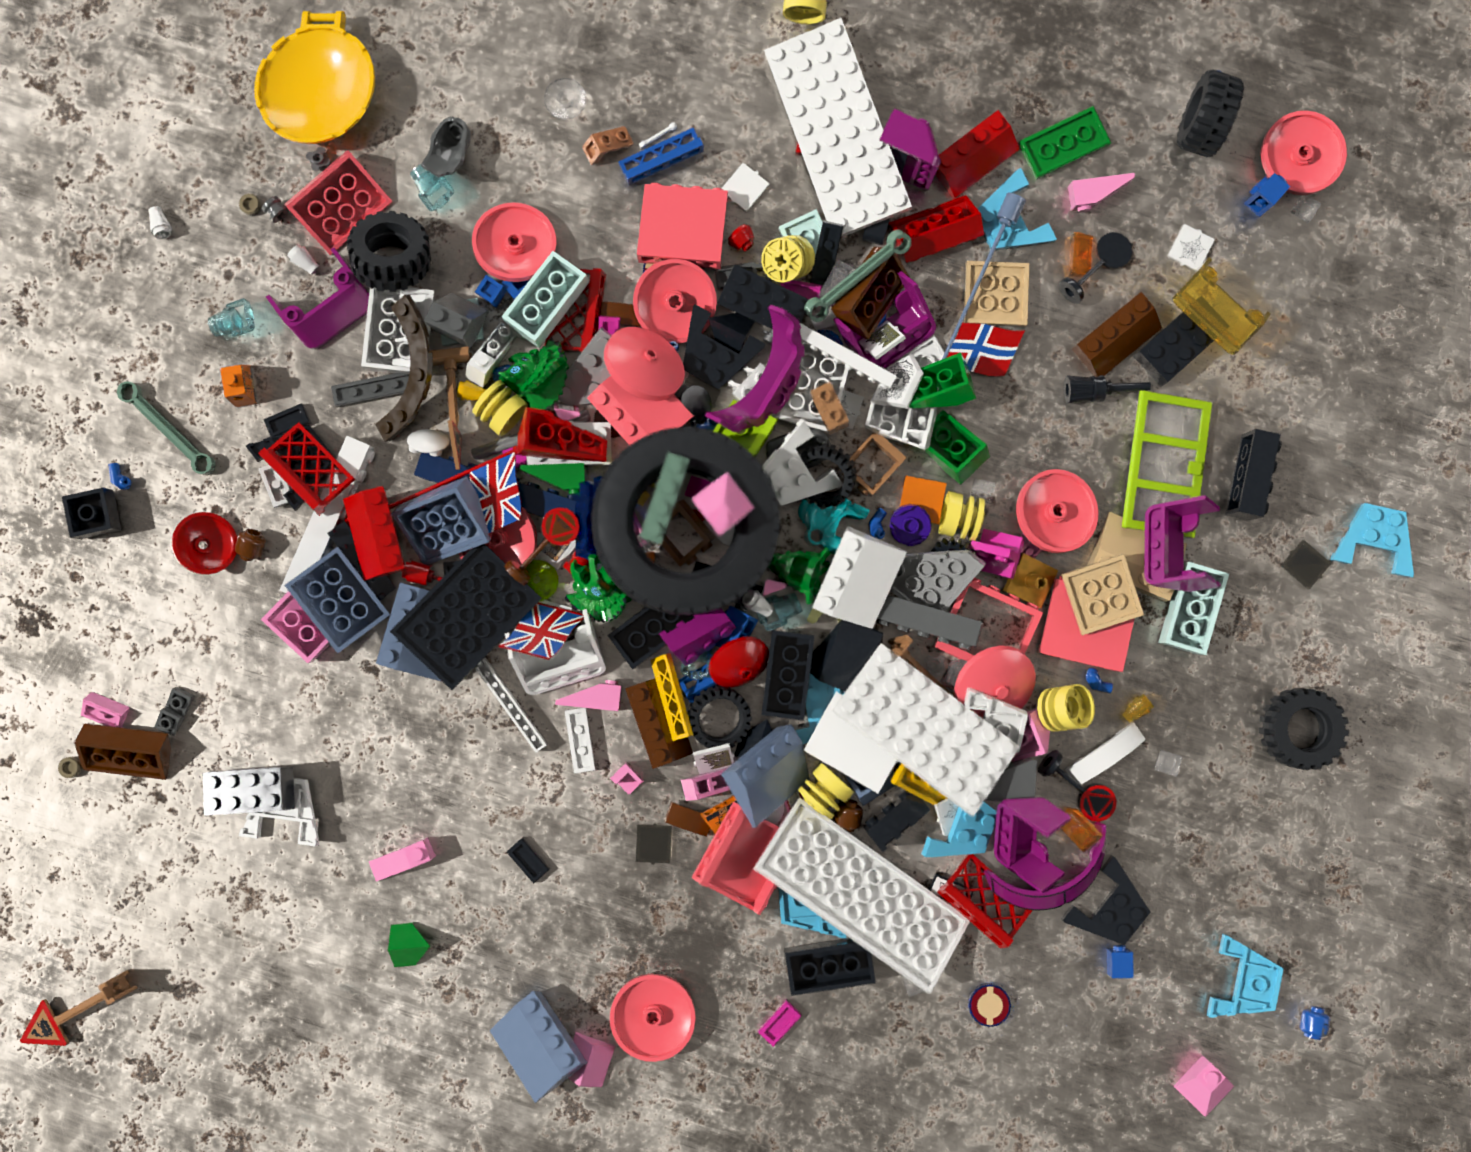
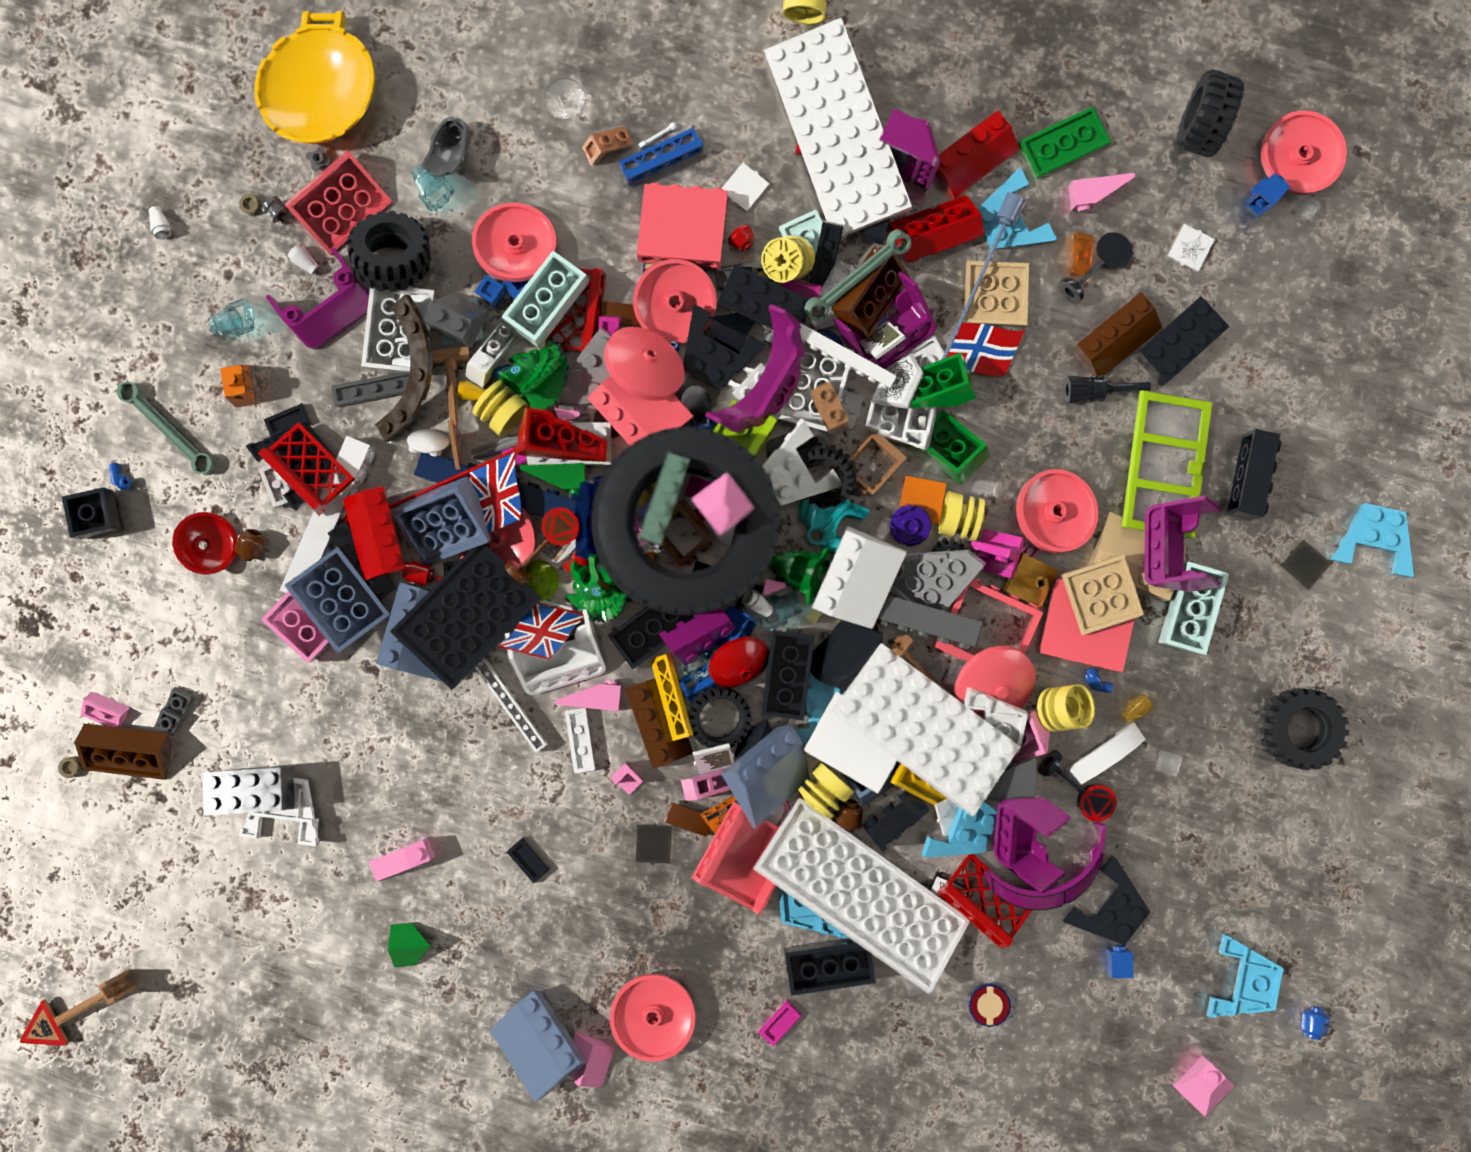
blue arm [868,508,887,539] -> none
clear orange slope [1061,808,1103,852] -> none
clear yellow windscreen [1173,257,1271,355] -> none

